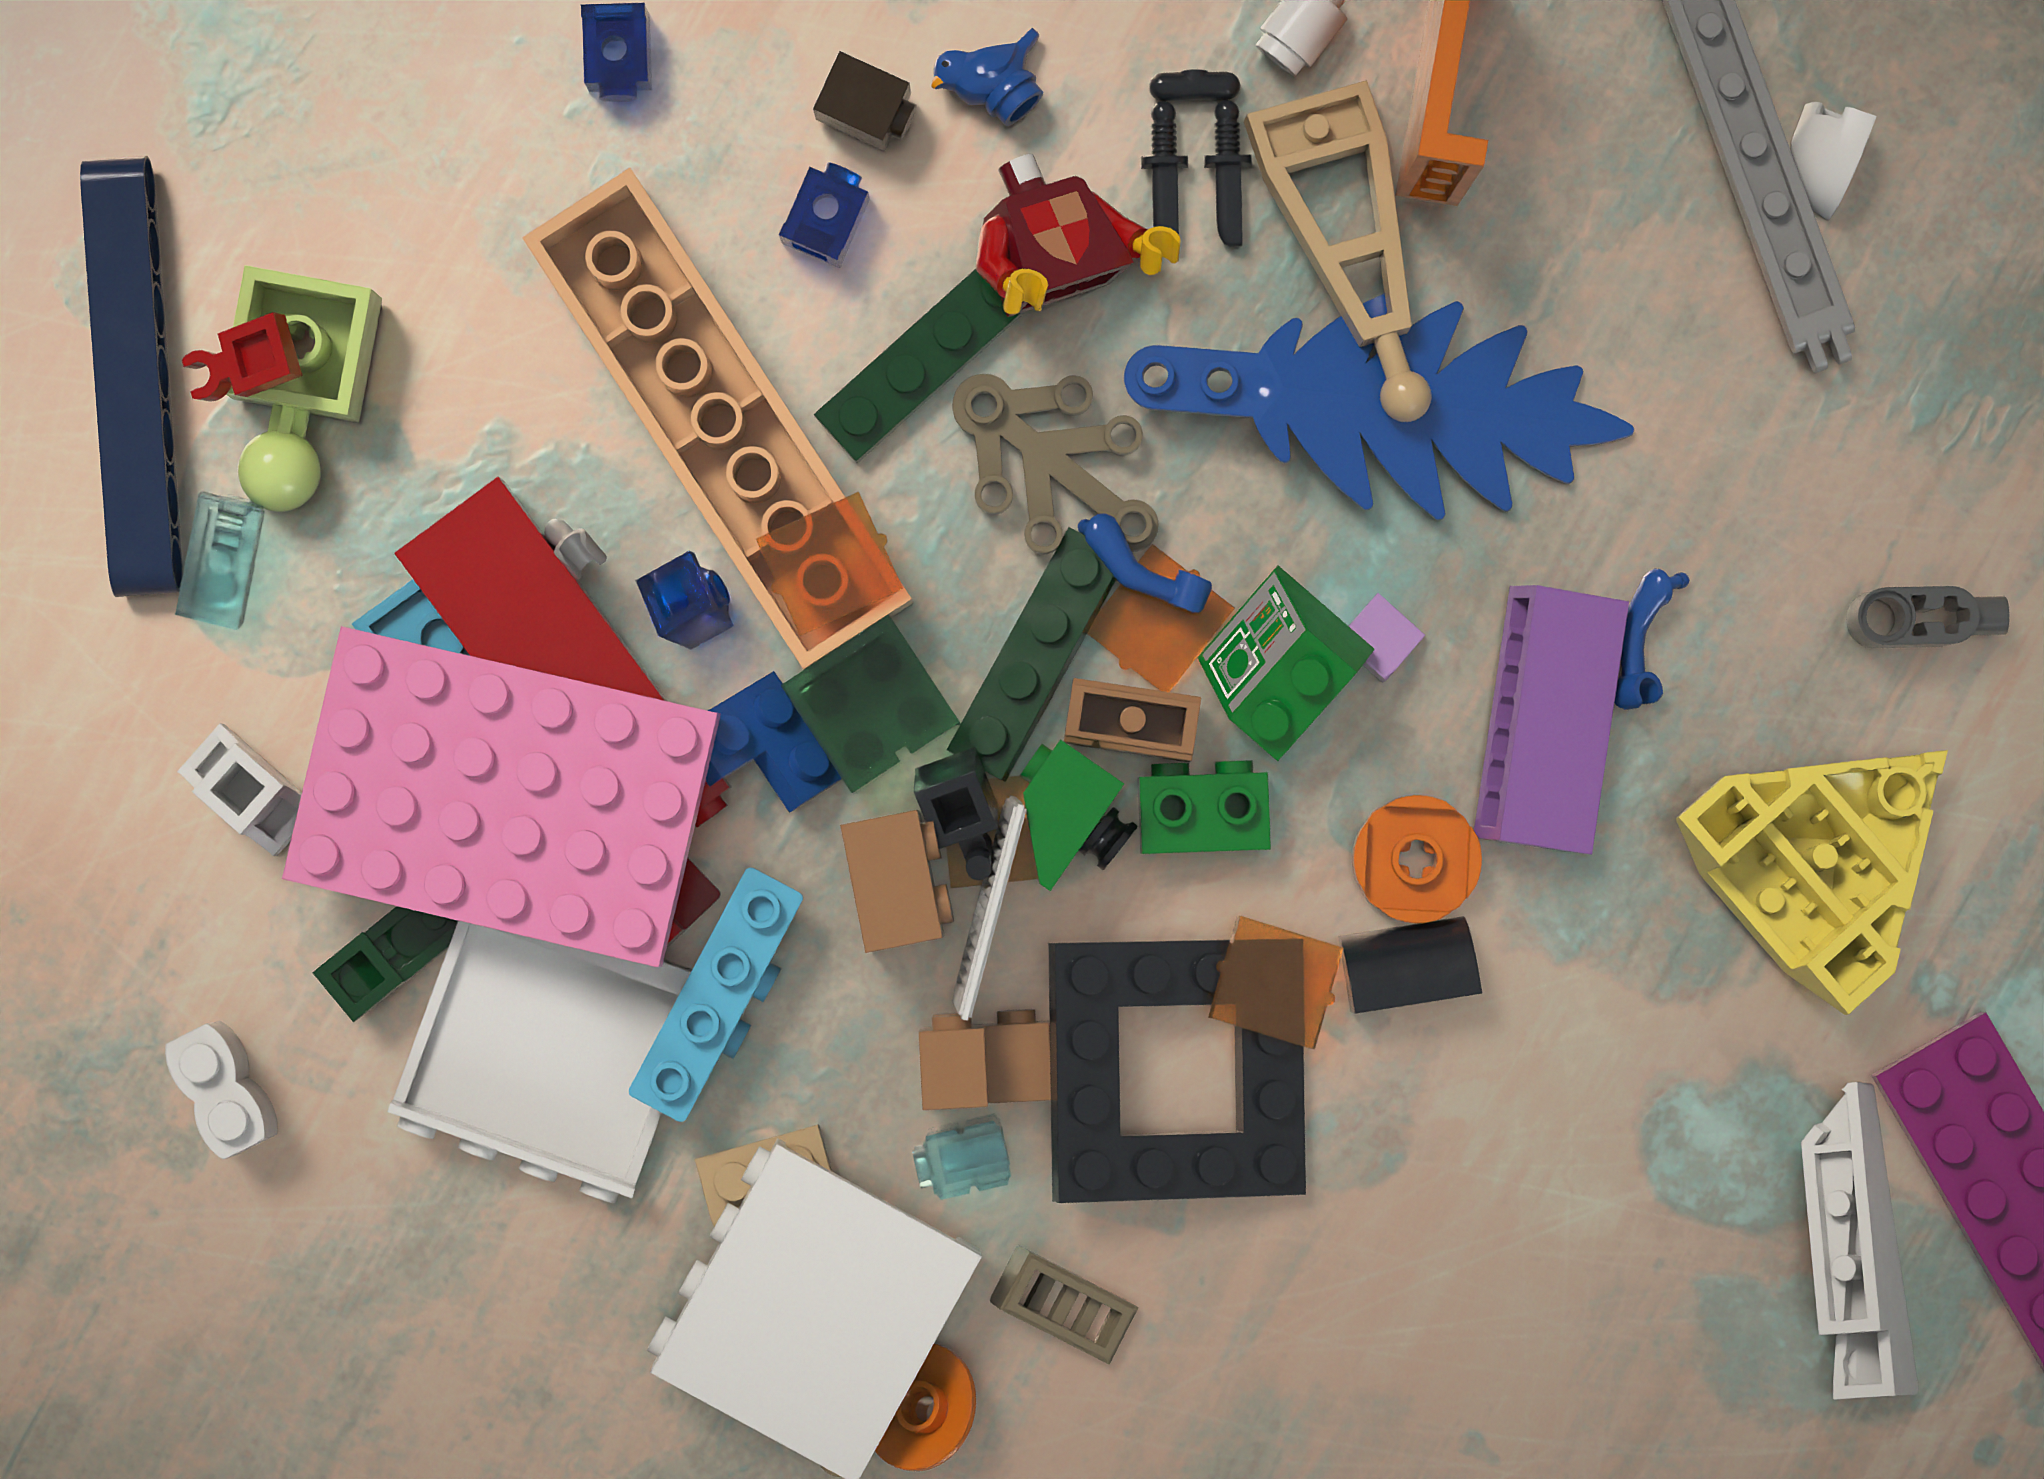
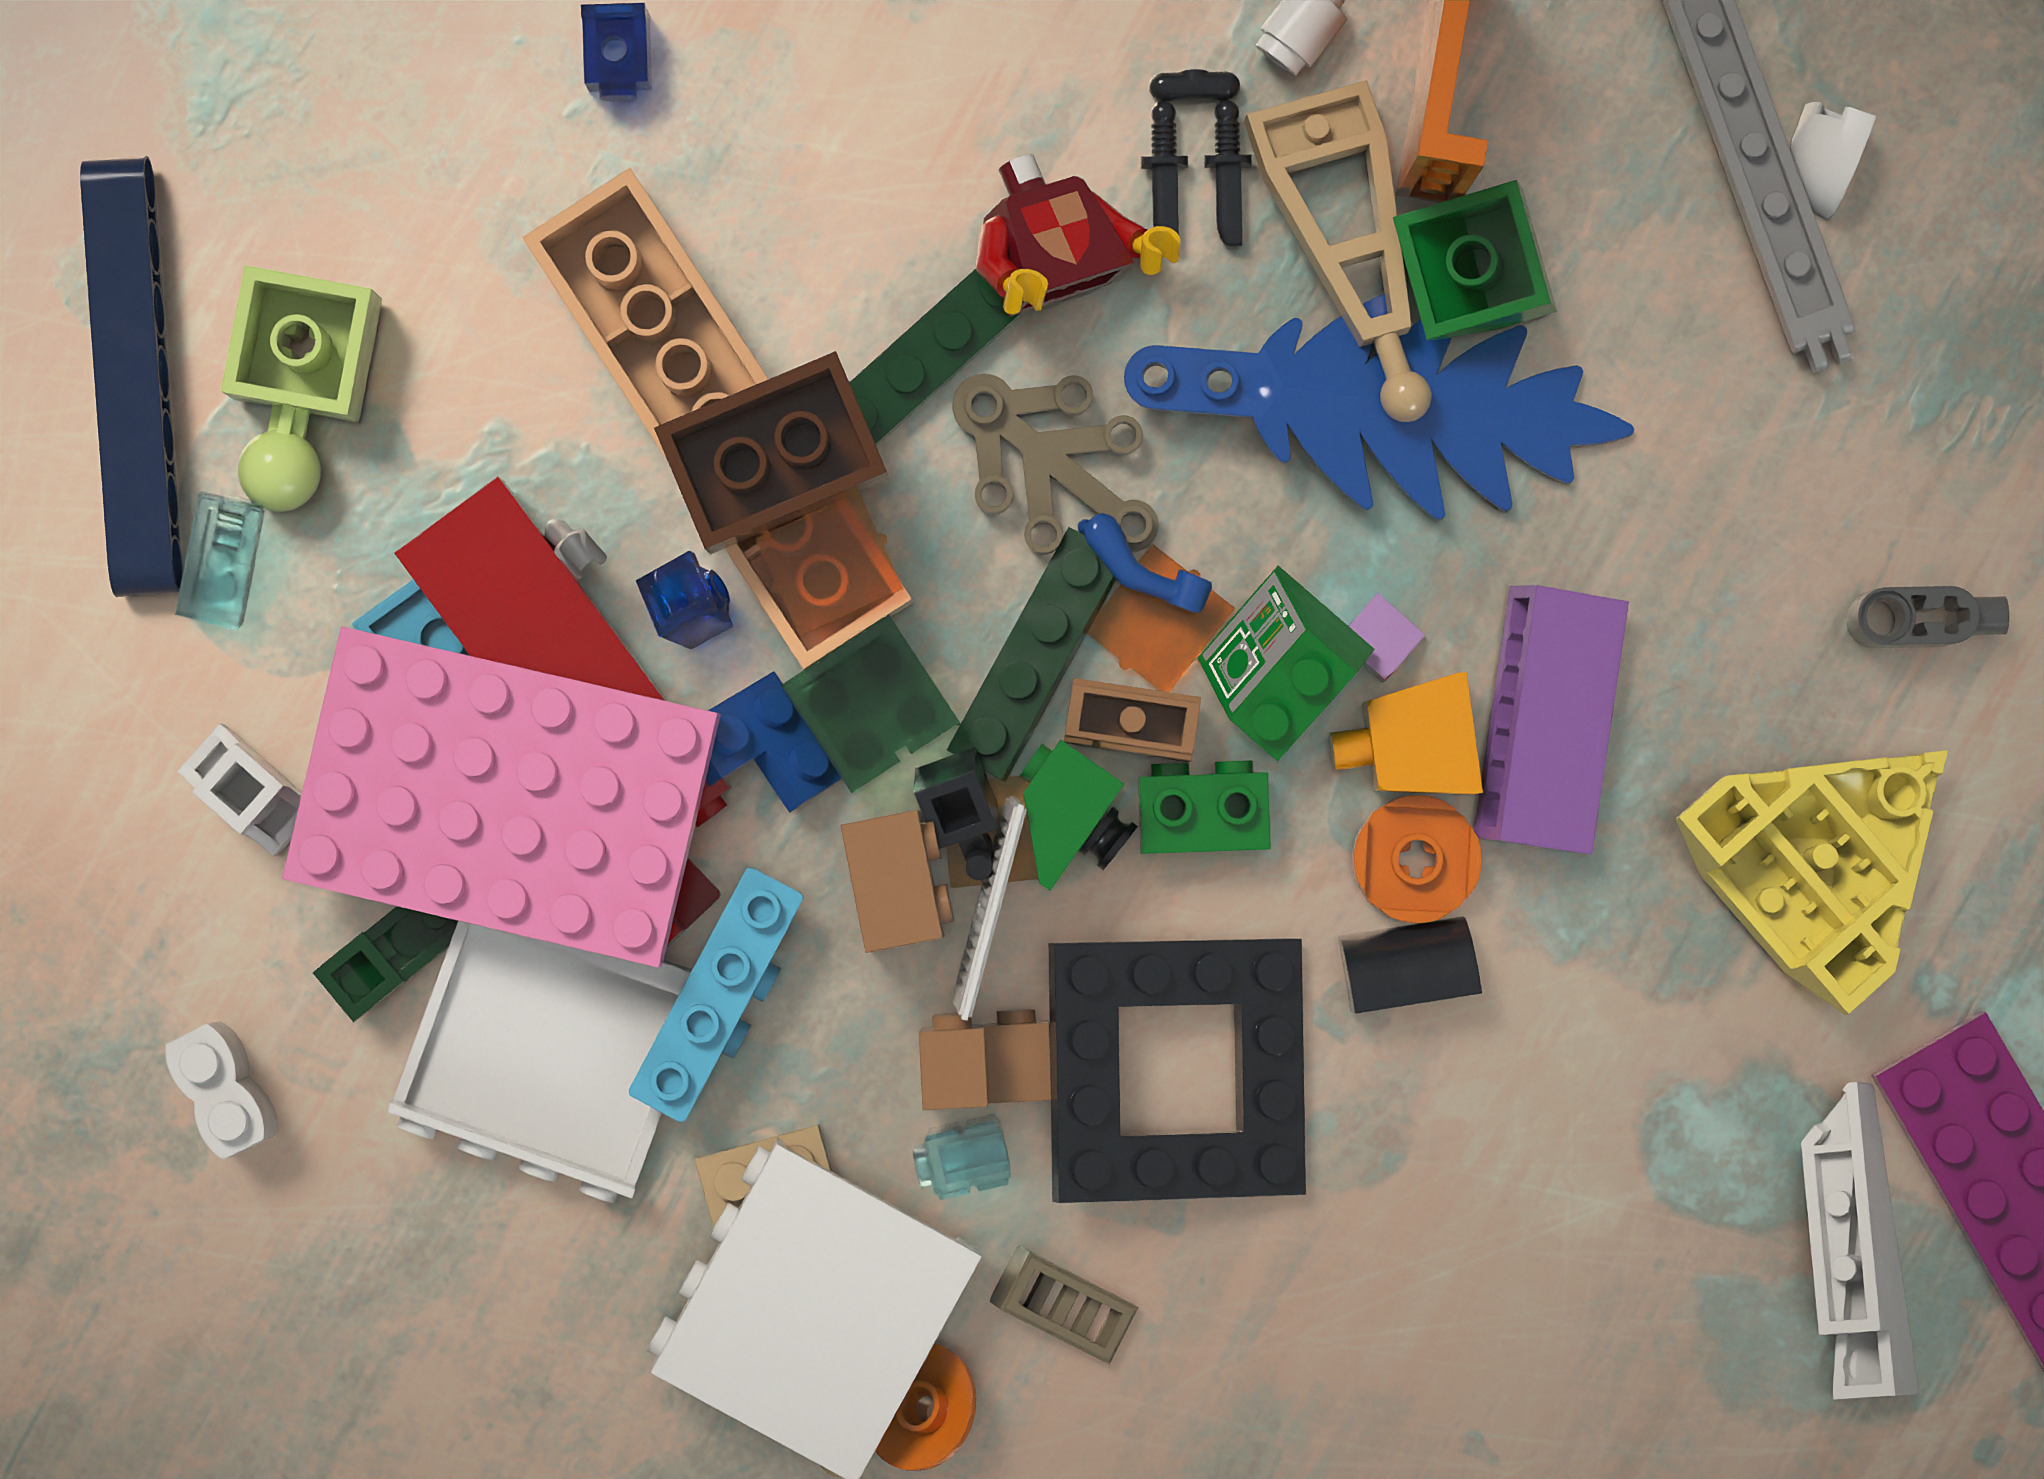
red plate [182,312,302,402] -> none
clear blue brick [779,162,870,268] -> none
dark brown brick [813,51,917,151] -> none
blue animal [931,28,1043,126] -> none
clear orange piece [1208,916,1343,1050] -> none
blue piece [1614,568,1689,710] -> none
none -> reddish brown brick [654,351,889,555]
none -> light orange torso [1329,672,1483,795]
none -> green slope [1393,180,1557,341]

